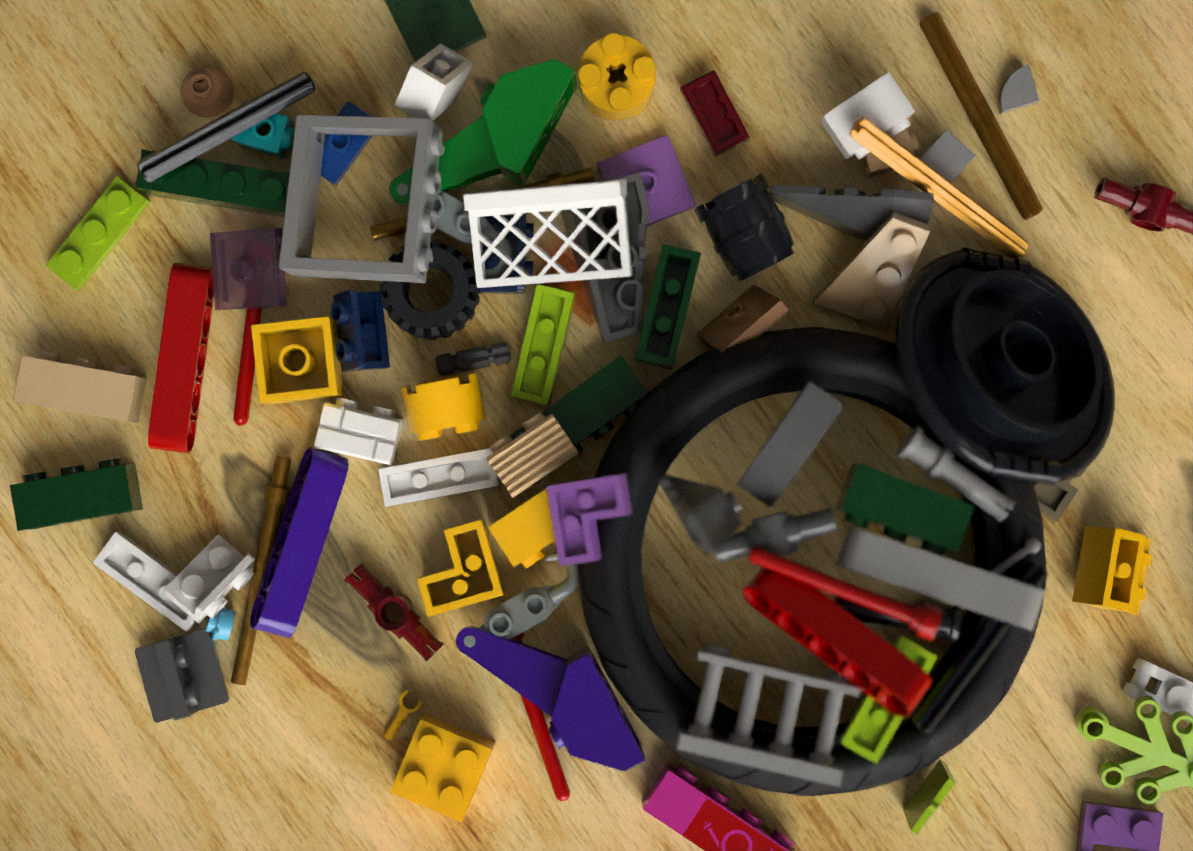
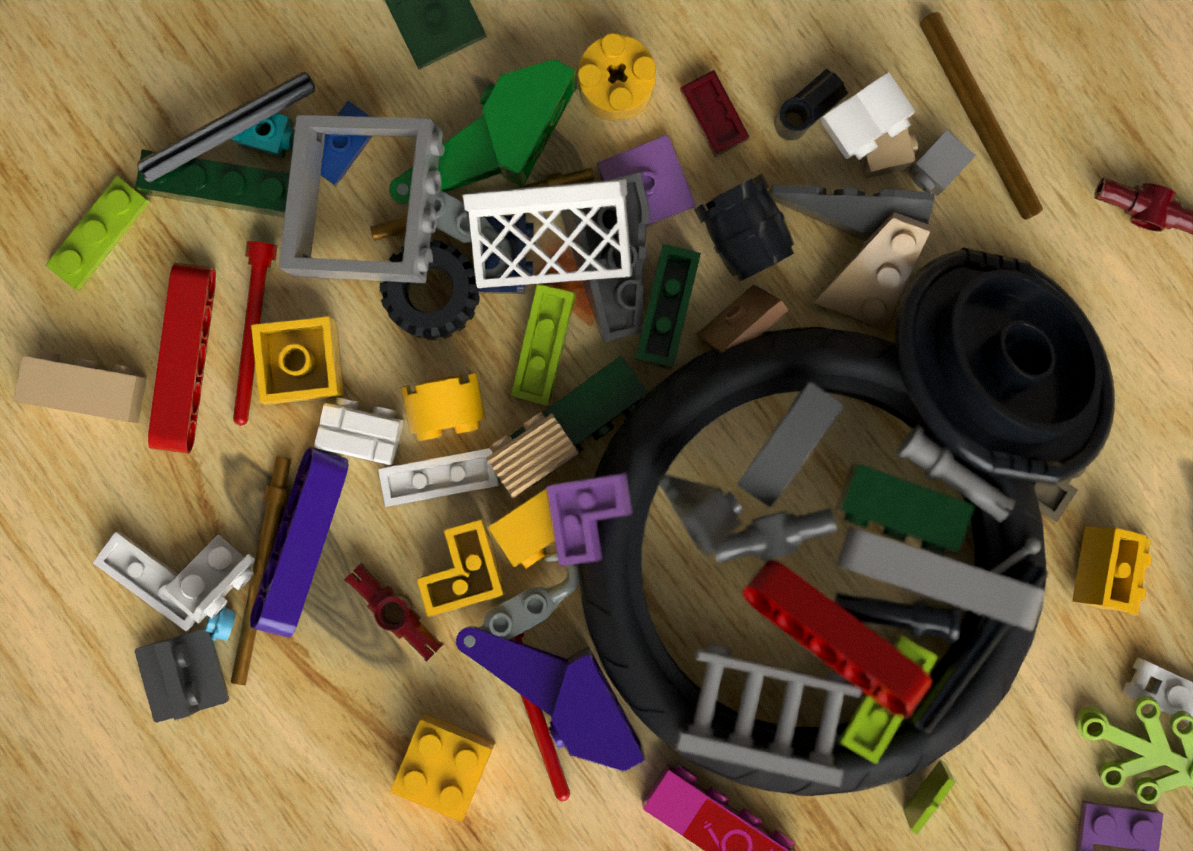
dark green brick [10,458,143,531] -> none
medium nougat cone [181,66,233,118] -> none
plate [210,228,287,310] -> none
dark blue bracket [331,290,390,372] -> none
yellow hand [383,690,422,740] -> none
white brick [395,43,473,121] -> none
dark grey axle [435,342,511,376] -> none
red piece [748,547,943,641] -> none
axle [849,117,1029,258] -> none
light grey tile [998,64,1040,114] -> none
none -> black piece [774,68,848,141]

